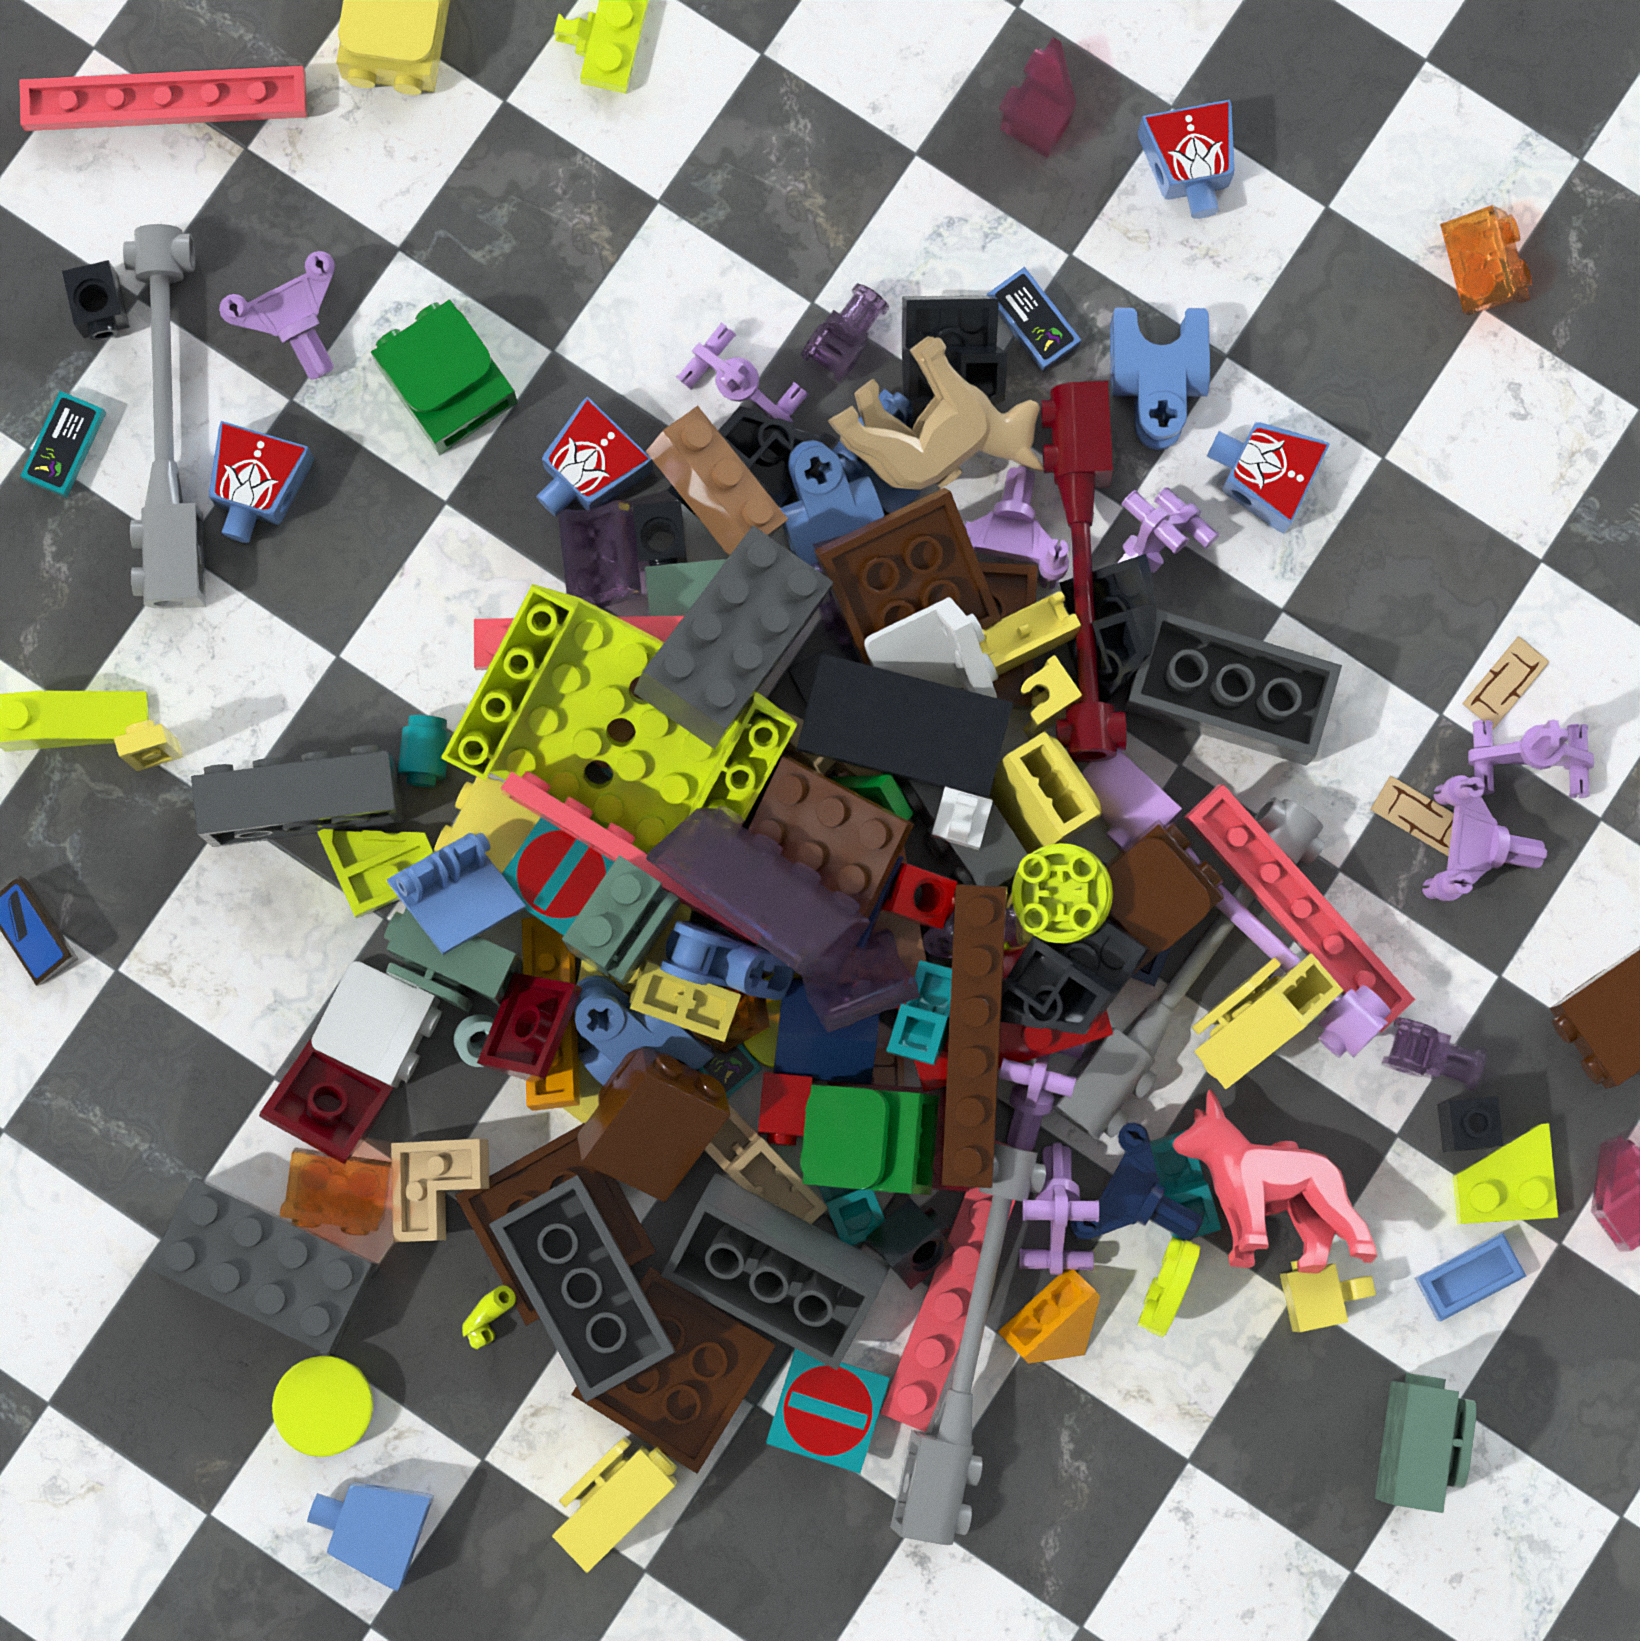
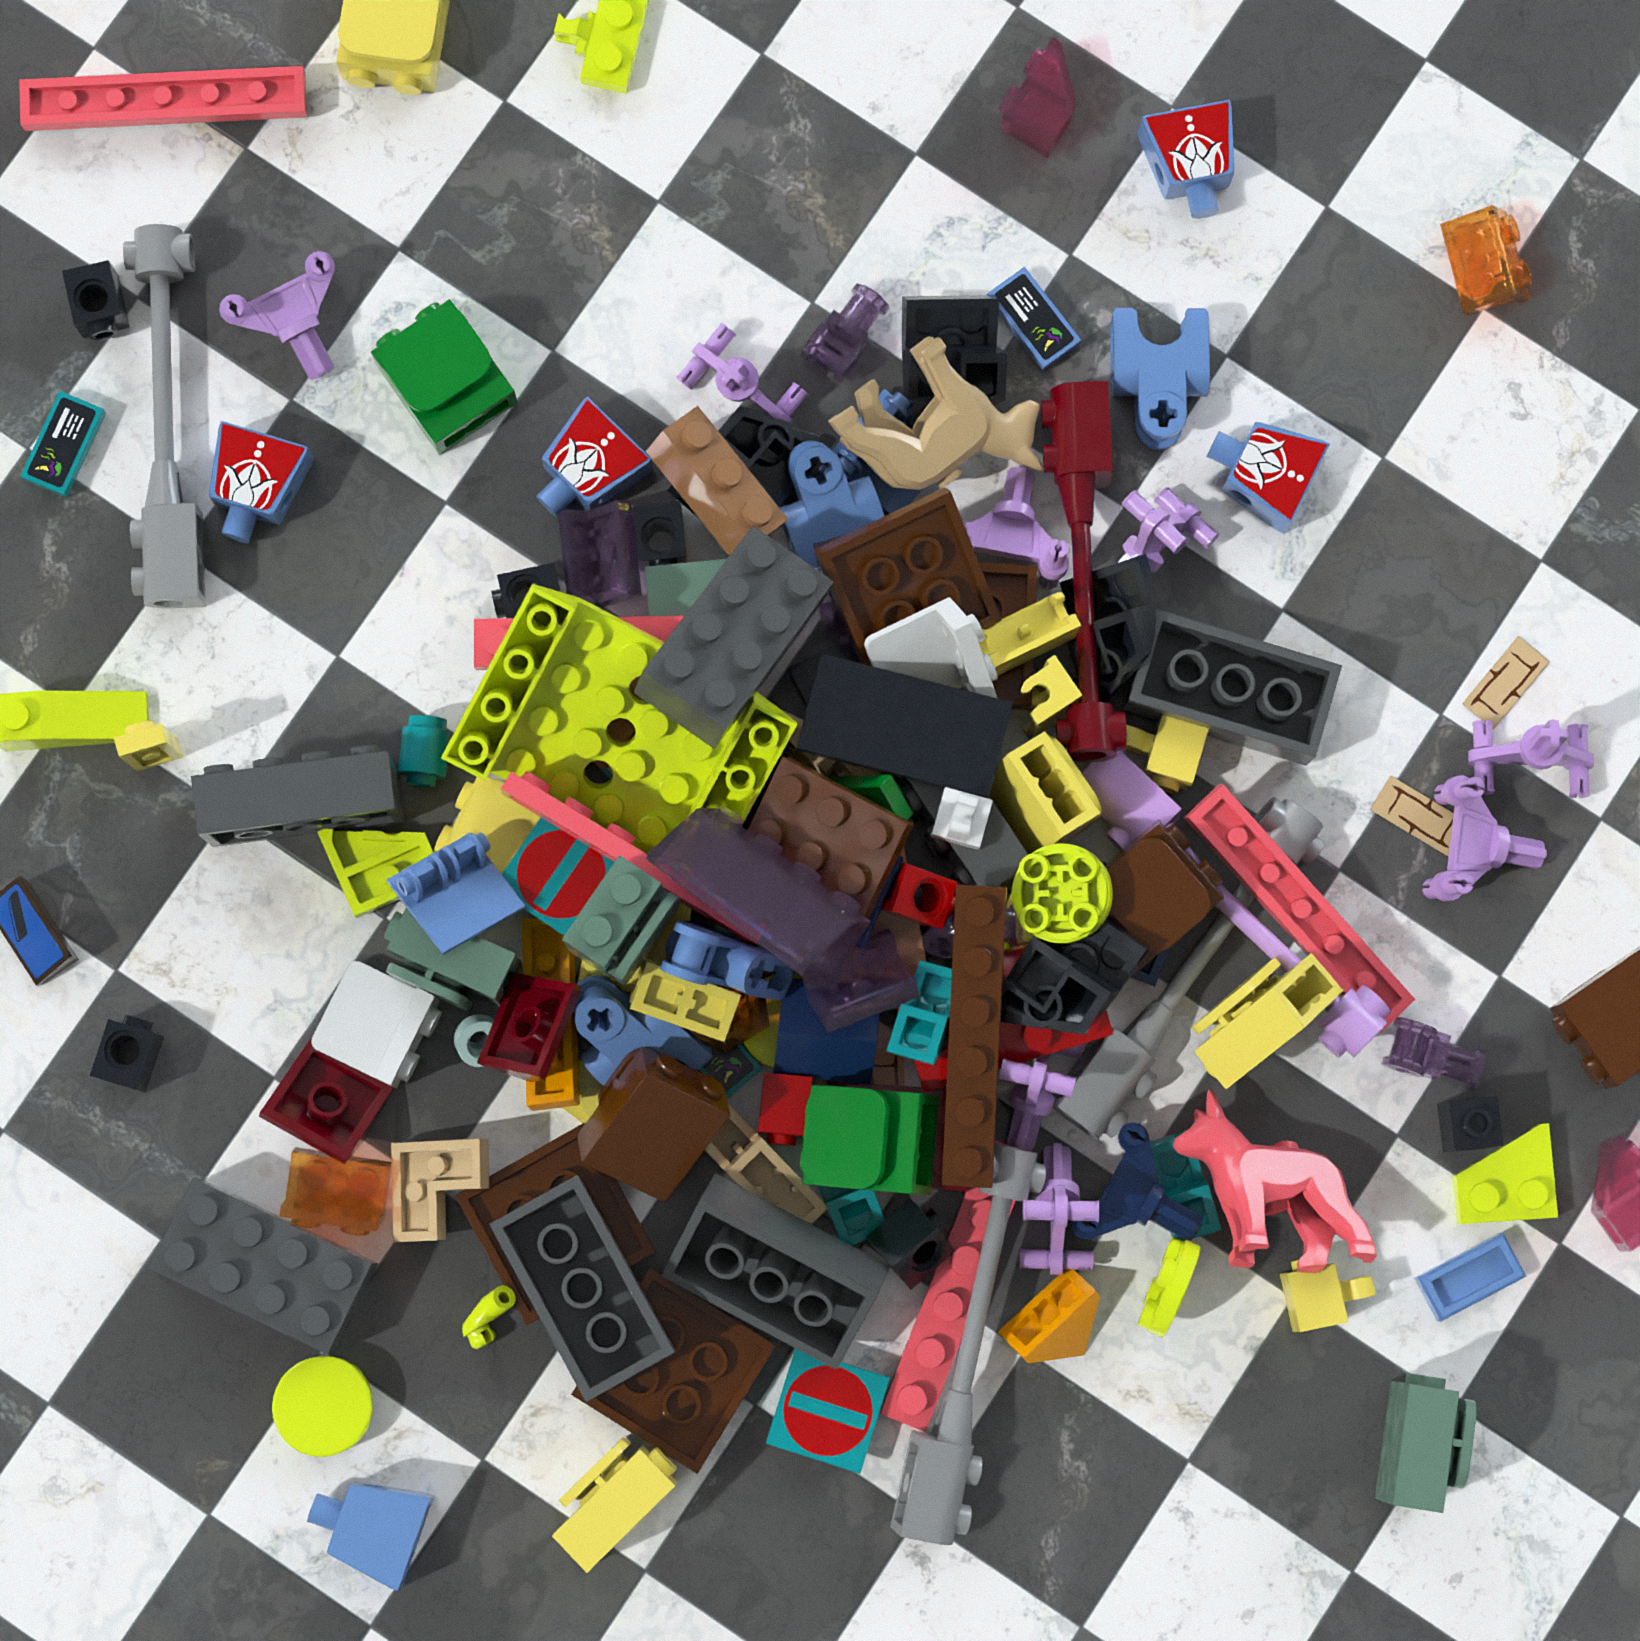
none -> black brick [90,1014,164,1093]
none -> black brick [491,562,561,618]
none -> light yellow brick [1126,714,1209,794]

